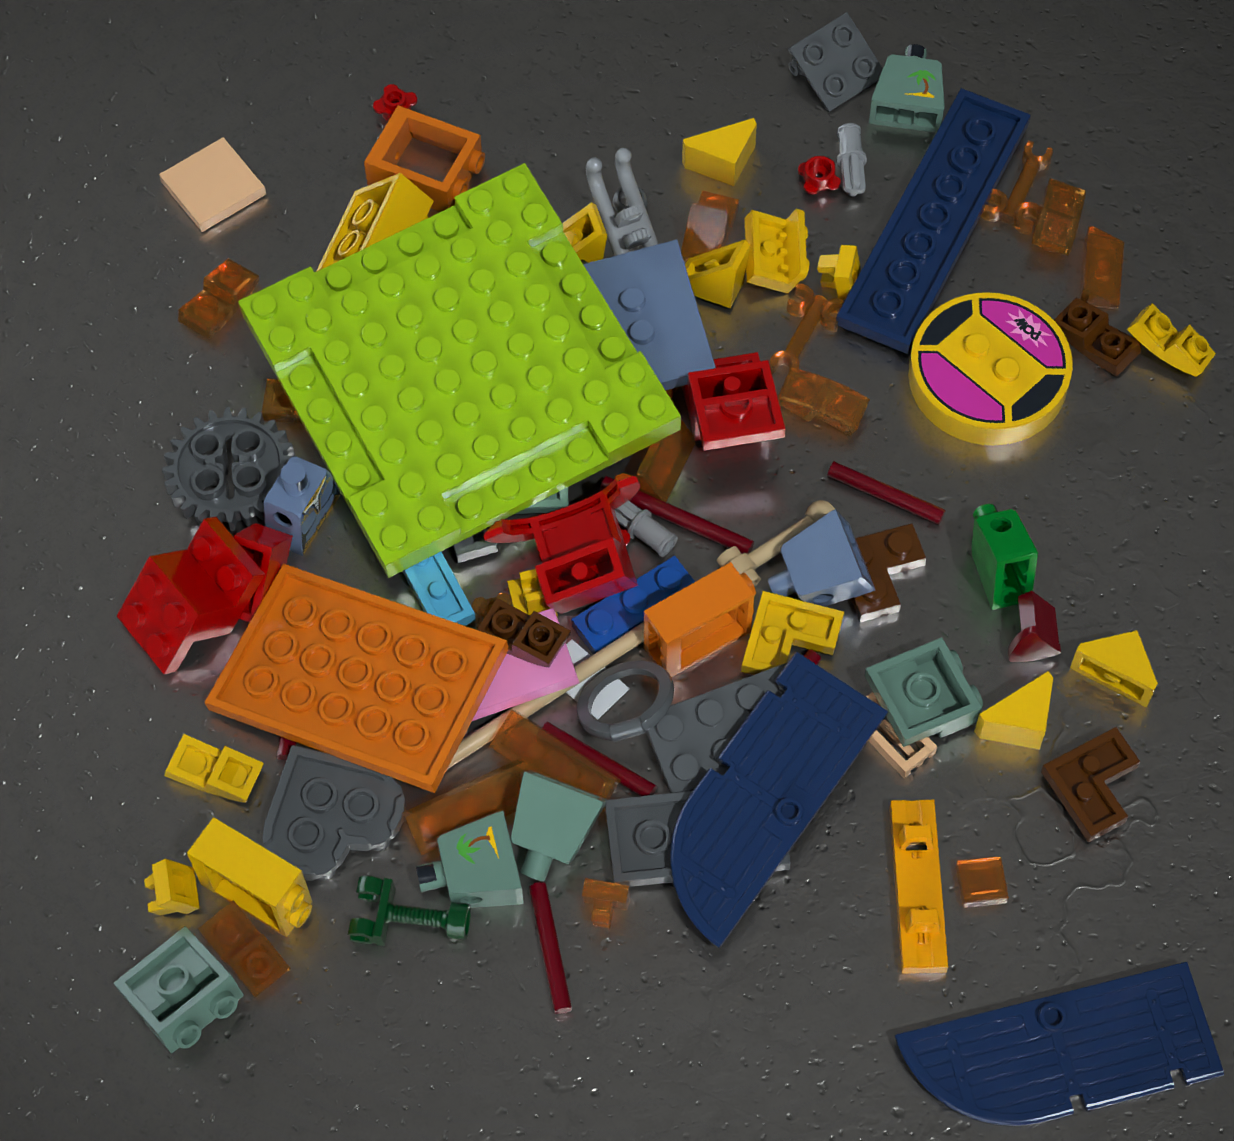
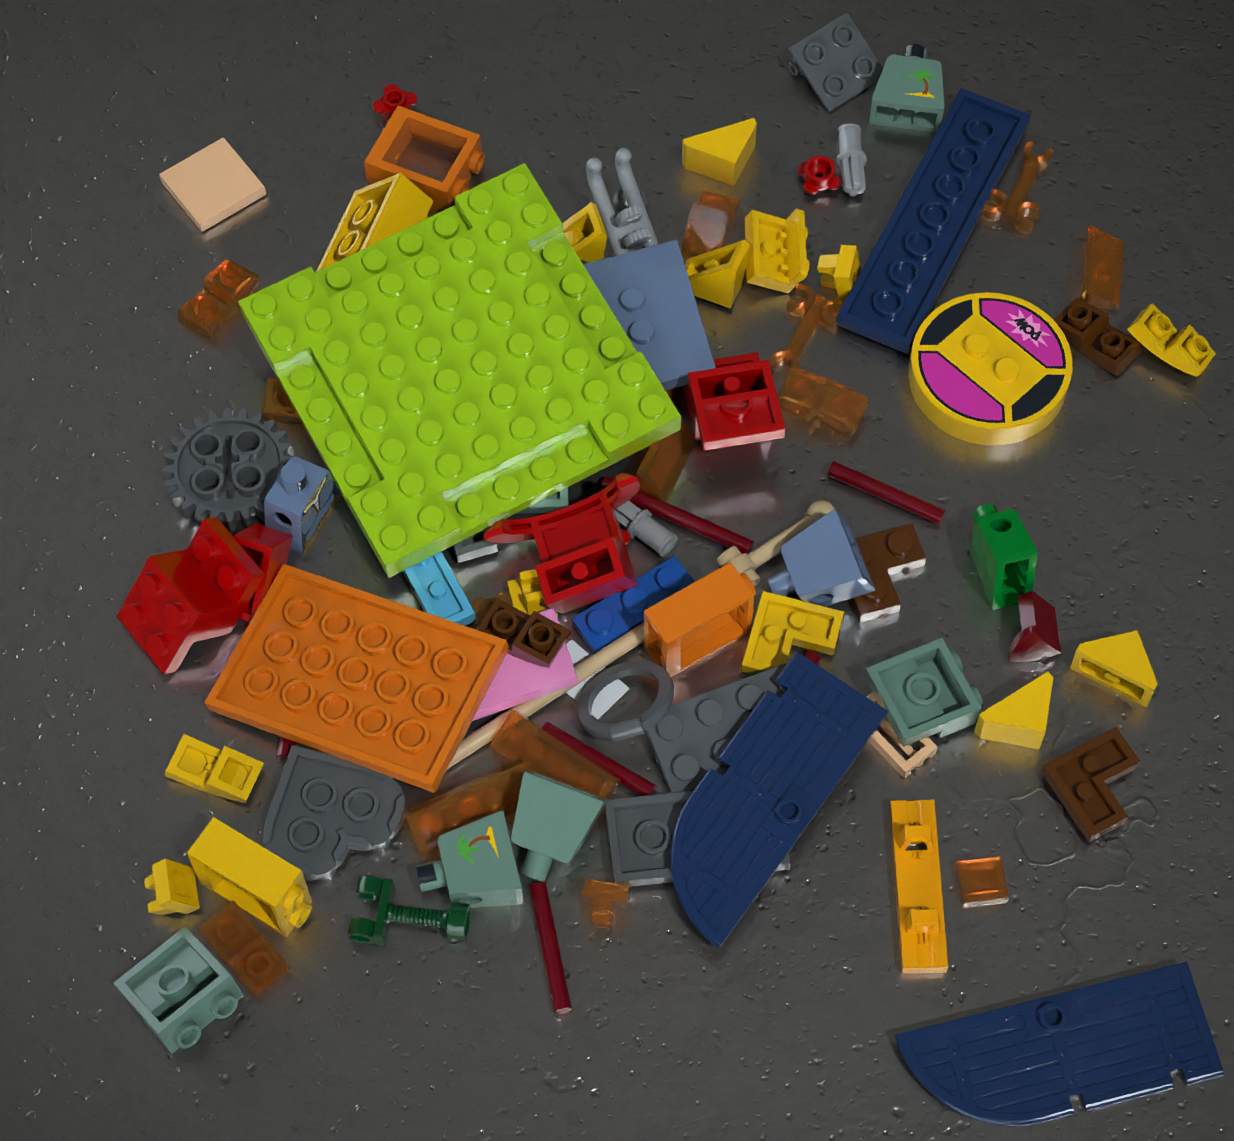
clear orange slope [1032,178,1086,256] -> none

